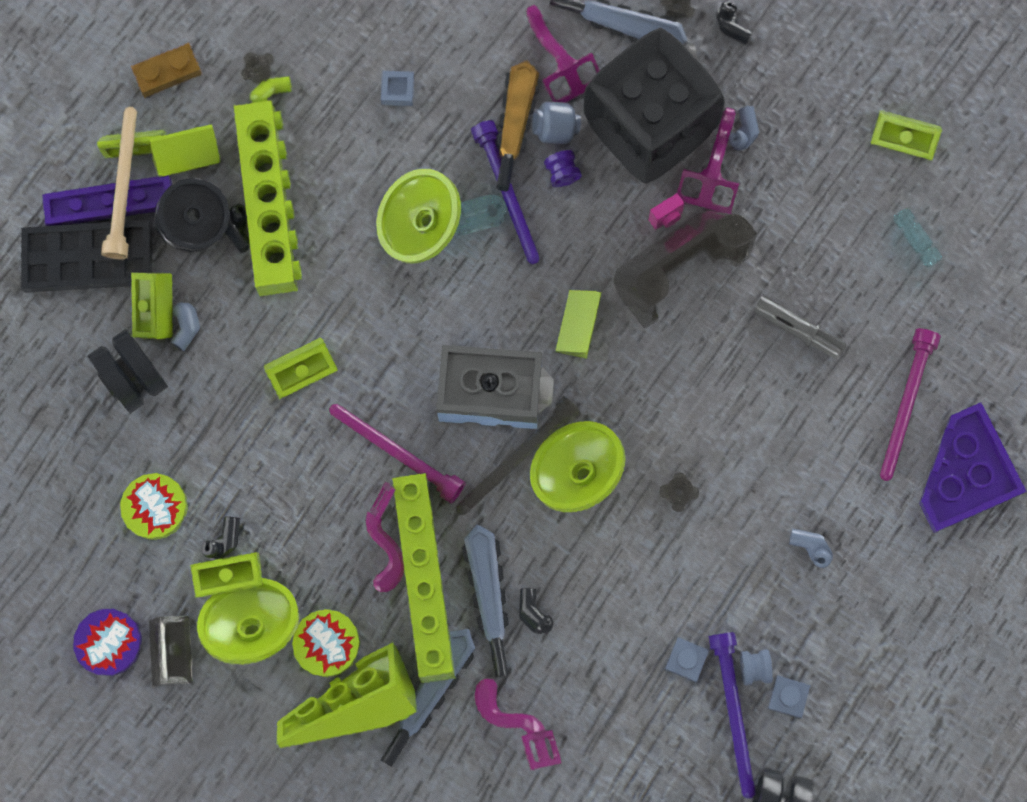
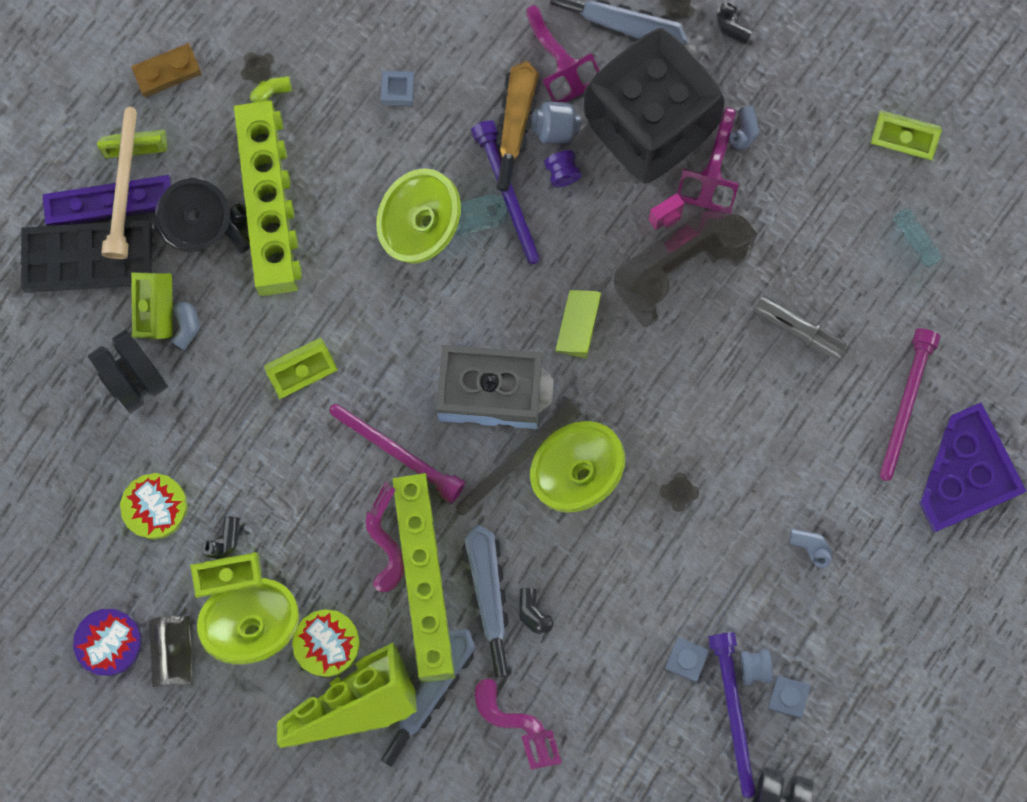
lime slope [149,124,220,177] -> none

